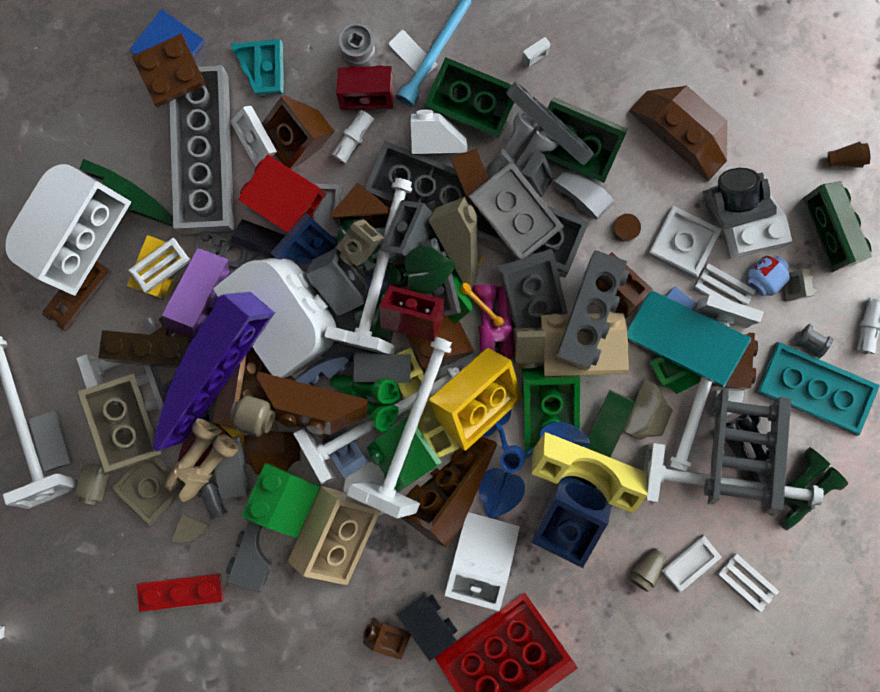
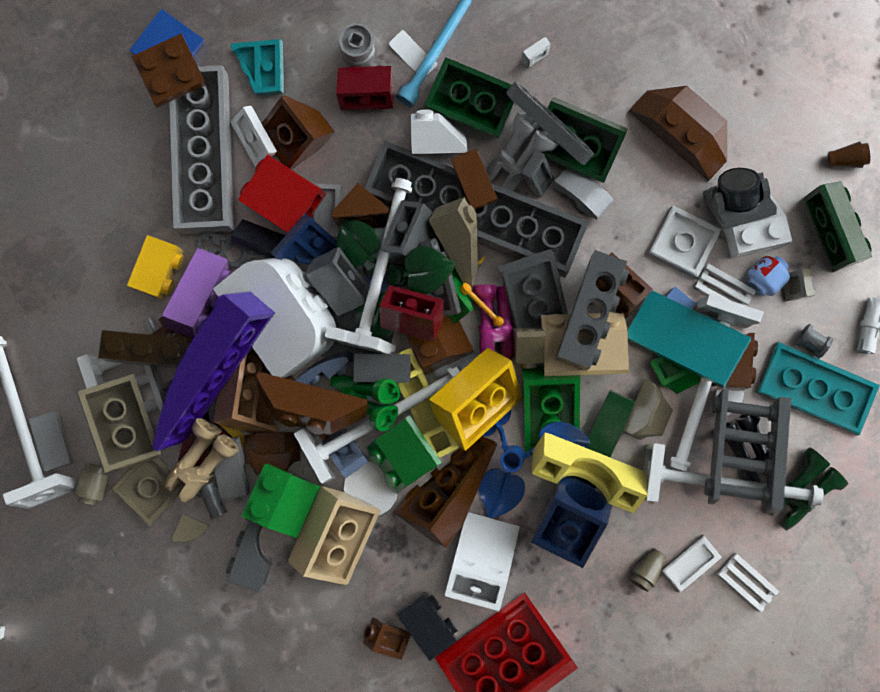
white brick [5,164,131,296] -> none
reddish brown plate [42,260,112,331] -> none
dark green slope [79,159,173,227] -> none
white tile [129,238,191,293] -> none
red plate [136,573,224,612] -> none
dark tan head [229,395,275,437] -> none
white pin [331,110,374,164] -> none
dark tan brick [336,219,384,266] -> none
white tile [347,337,451,518] -> none
dark grey tile [468,161,564,260] -> none
reddish brown tile [613,214,641,242] -> none

